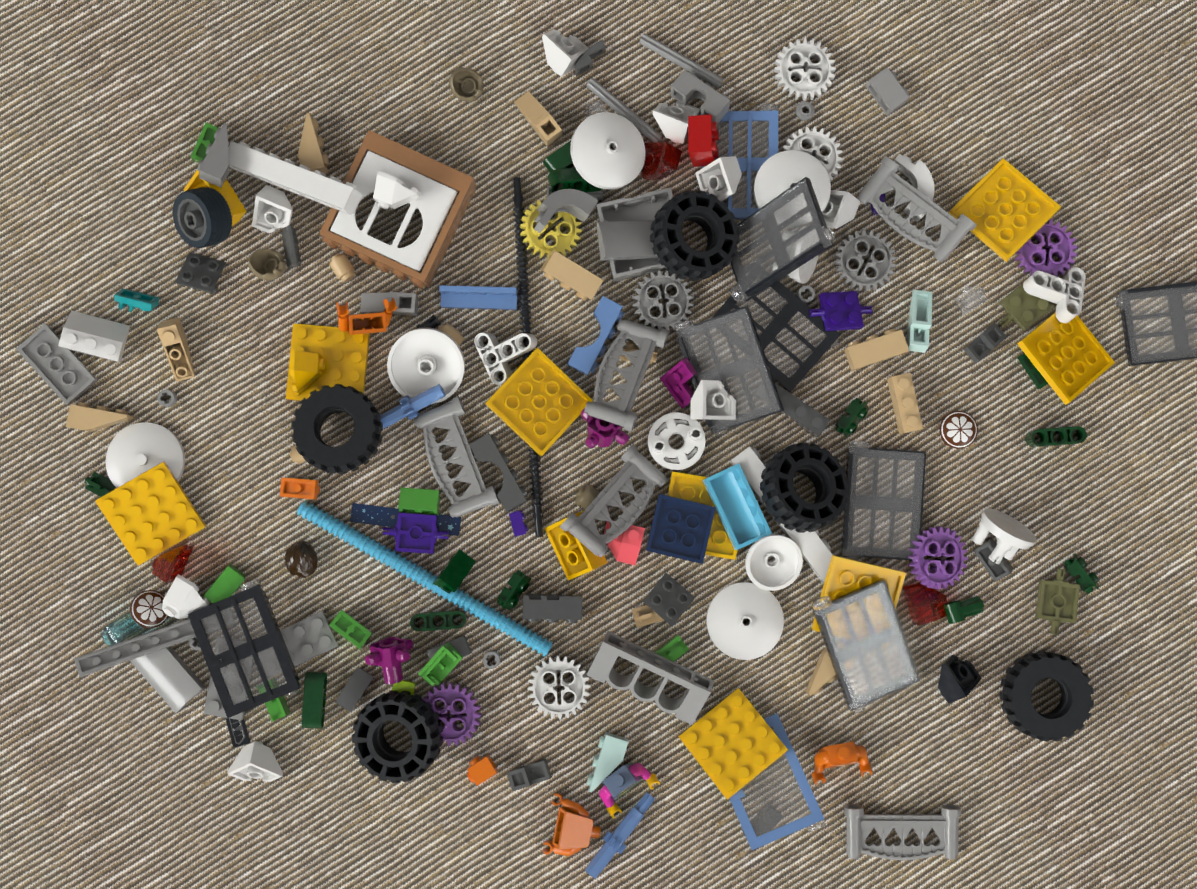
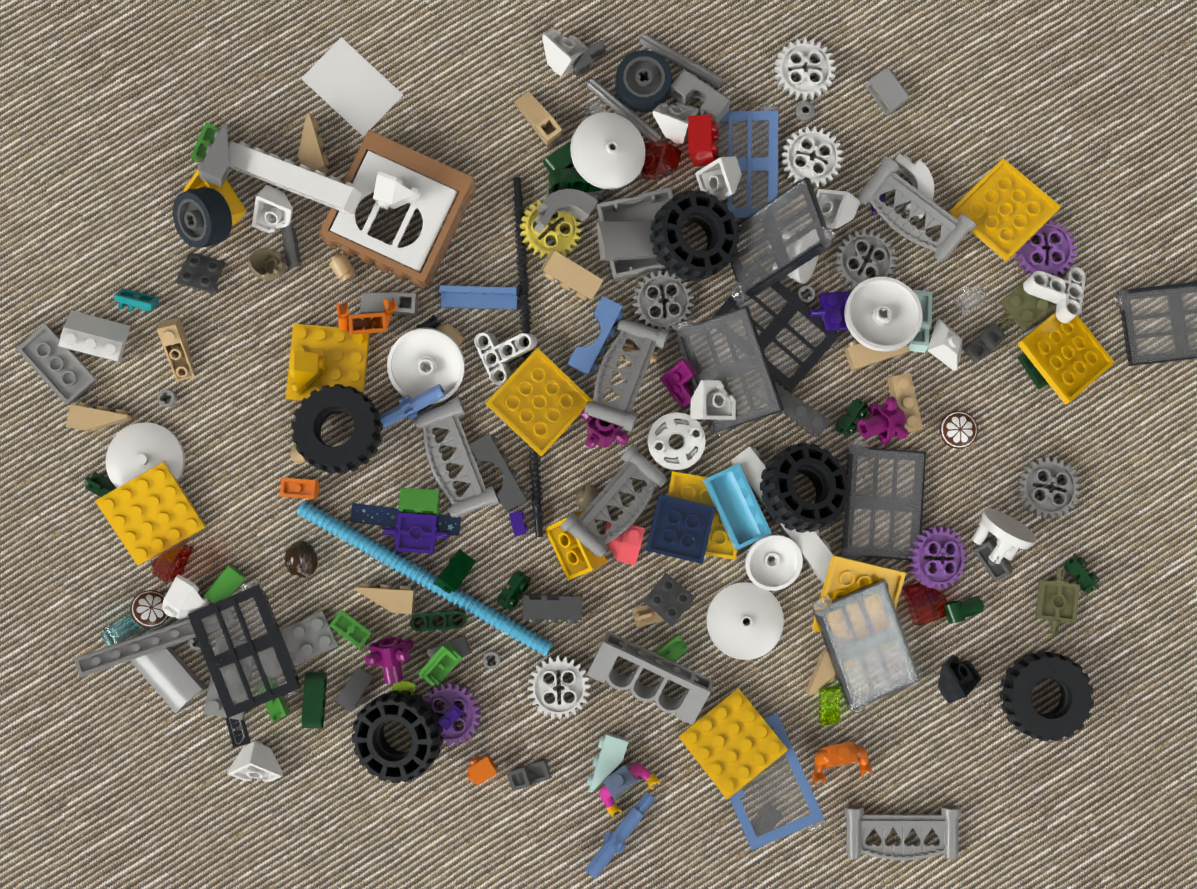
dark tan hair [449,67,483,102] -> none
orange torso [543,793,601,856] -> none
white dish [753,150,831,228] -> none
dark green beam [1025,426,1087,447] -> none
none -> white sticker [301,37,403,137]
none -> tan slope [355,583,416,614]
none -> dark purple piece [438,703,465,731]
none -> wheel [615,50,672,112]
none -> clear neon green plate [819,685,840,726]
none -> white dish [844,277,923,352]
none -> magenta piece [858,396,908,445]
none -> white slope [927,319,962,371]
none -> light grey gear [1017,456,1081,519]

